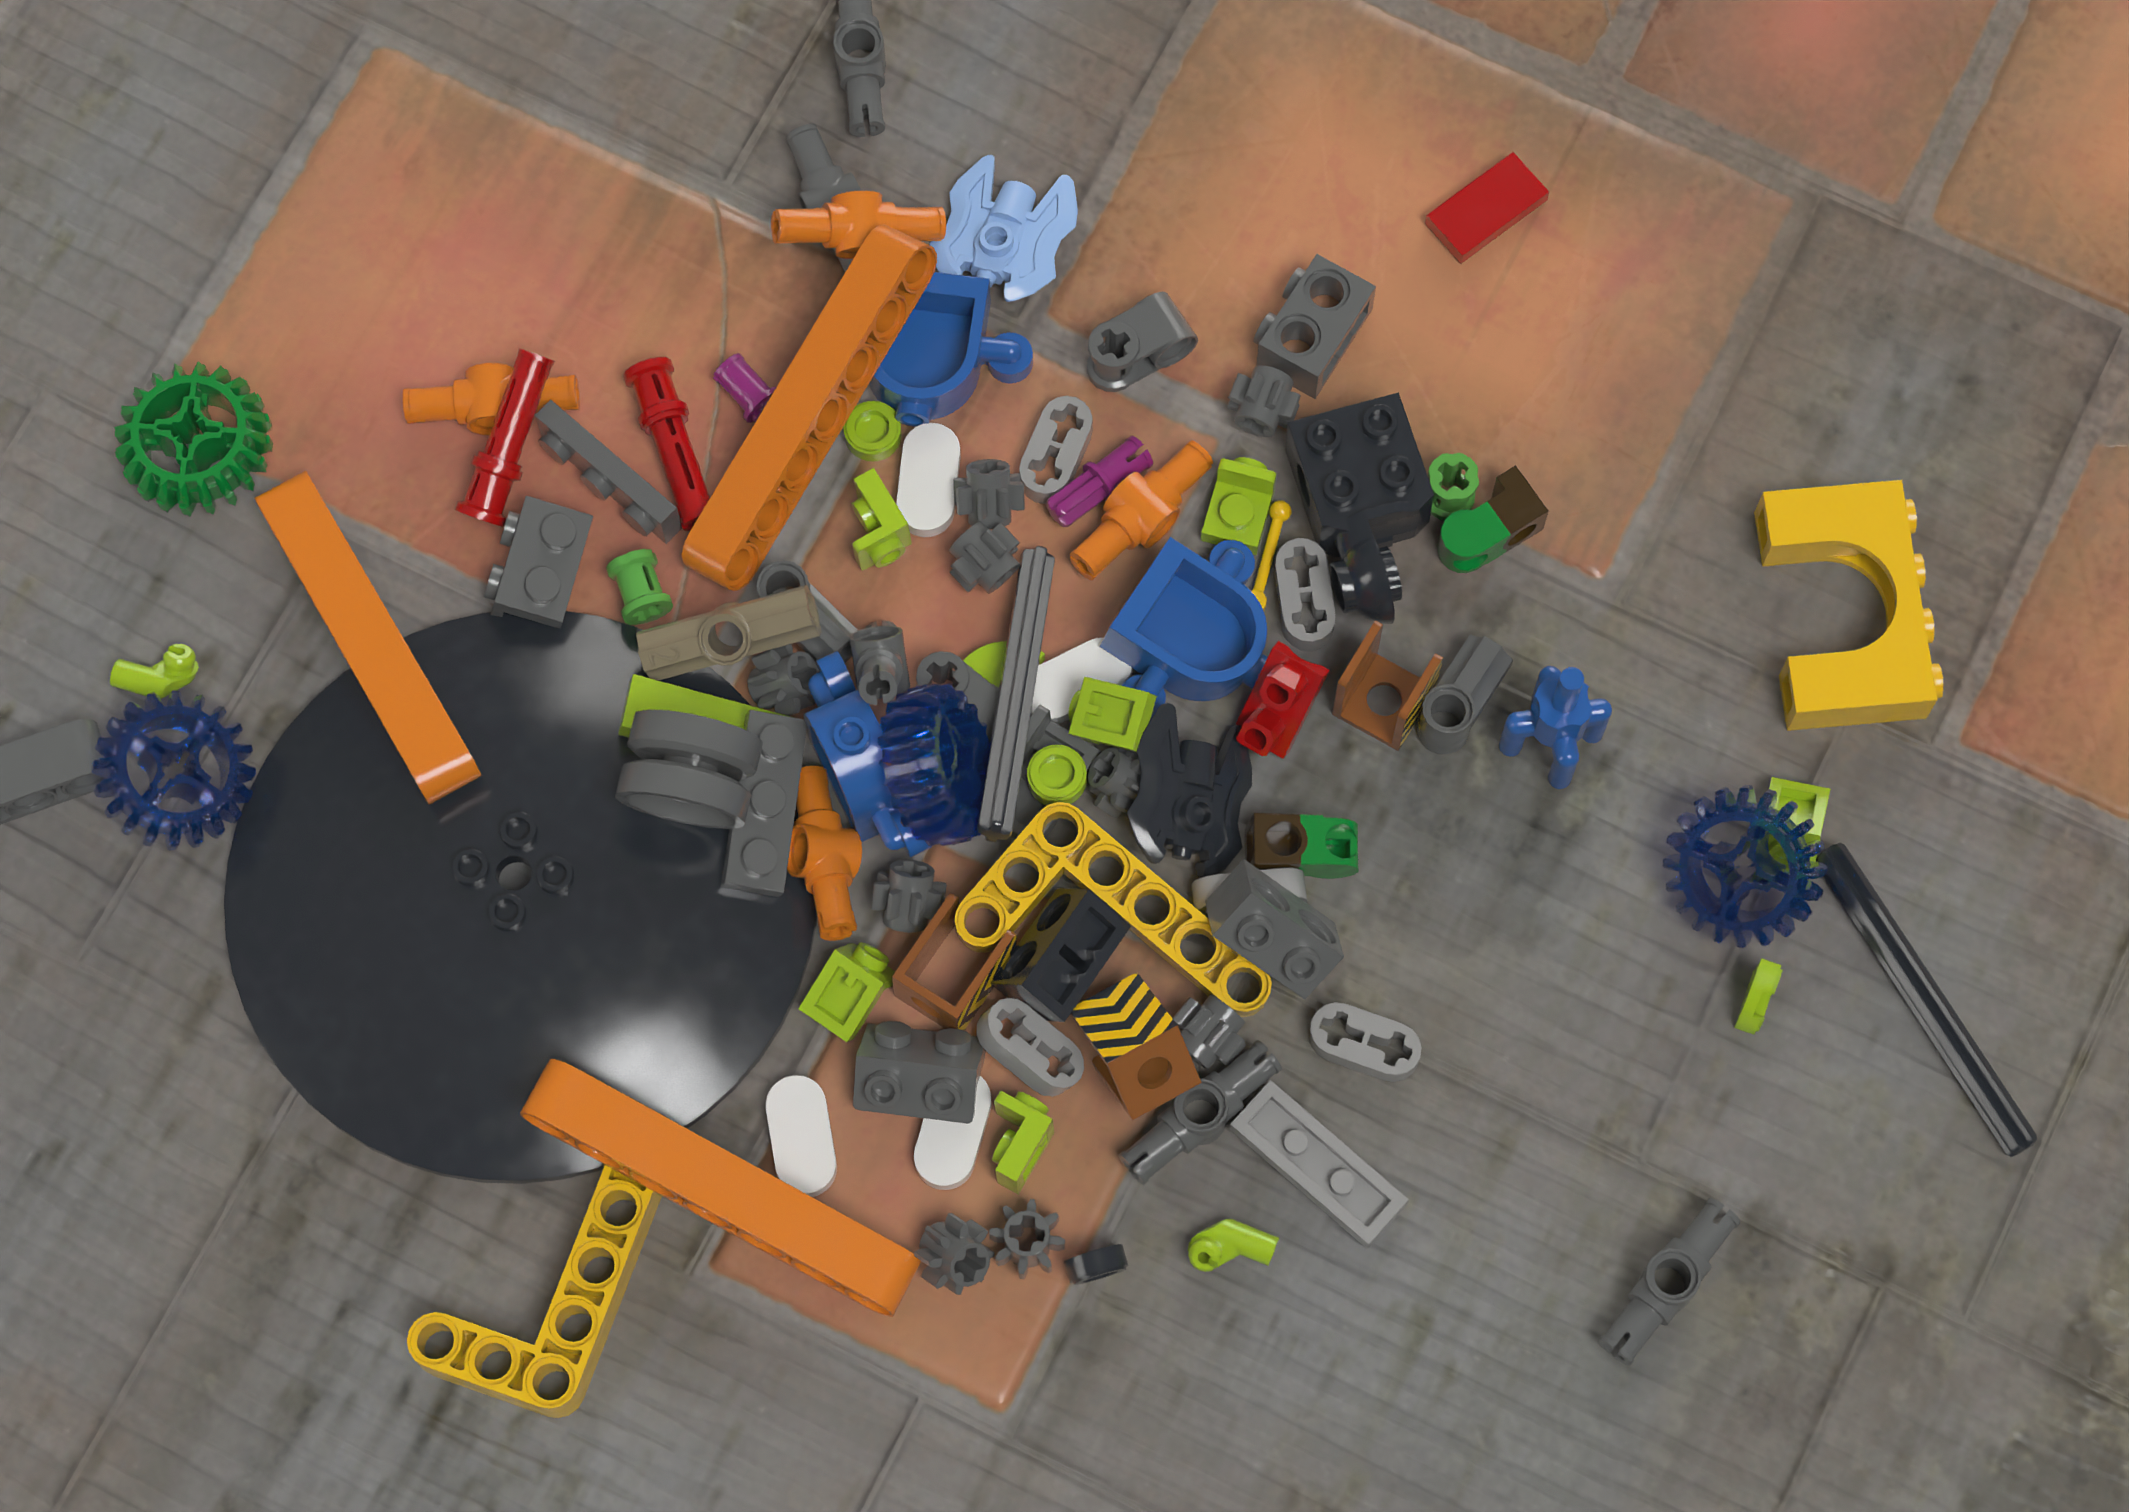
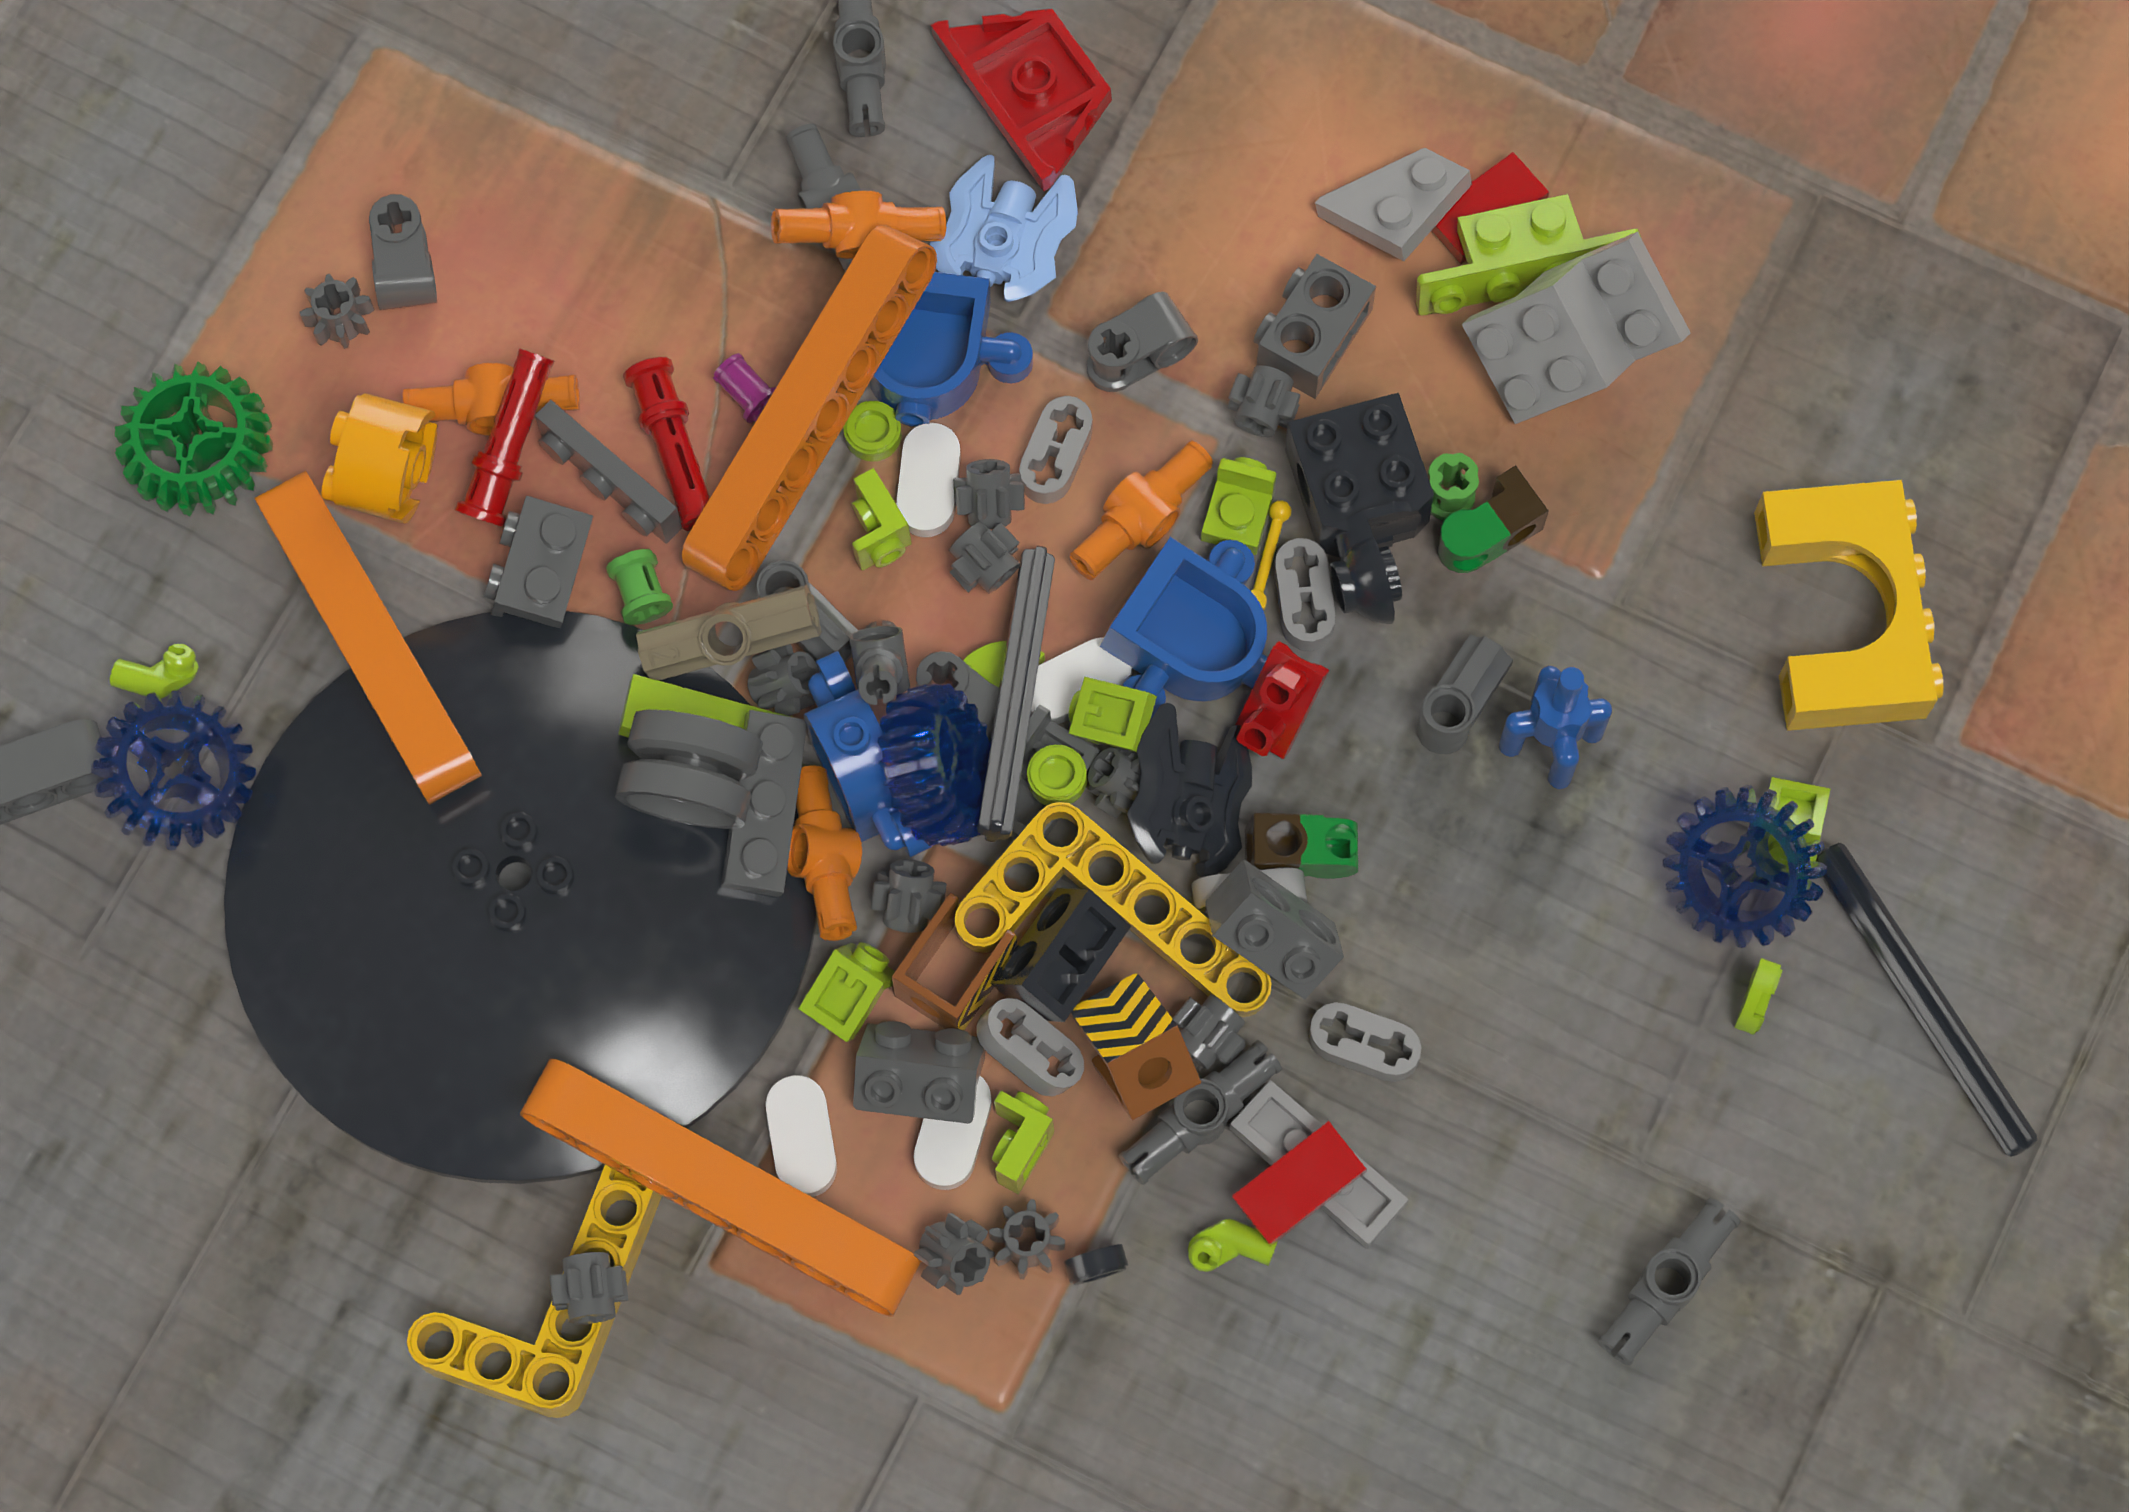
magenta axle [1046,436,1153,527] -> none
dark orange piece [1332,620,1443,751] -> none
none -> dark grey gear [300,274,374,349]
none -> light orange brick [321,393,437,524]
none -> dark grey piece [369,194,437,310]
none -> dark grey gear [550,1252,628,1324]
none -> red wing [931,9,1112,191]
none -> red tile [1232,1121,1367,1247]
none -> light grey wing [1315,147,1472,261]
none -> lime bracket [1416,194,1641,316]
none -> light grey bracket [1462,231,1691,424]

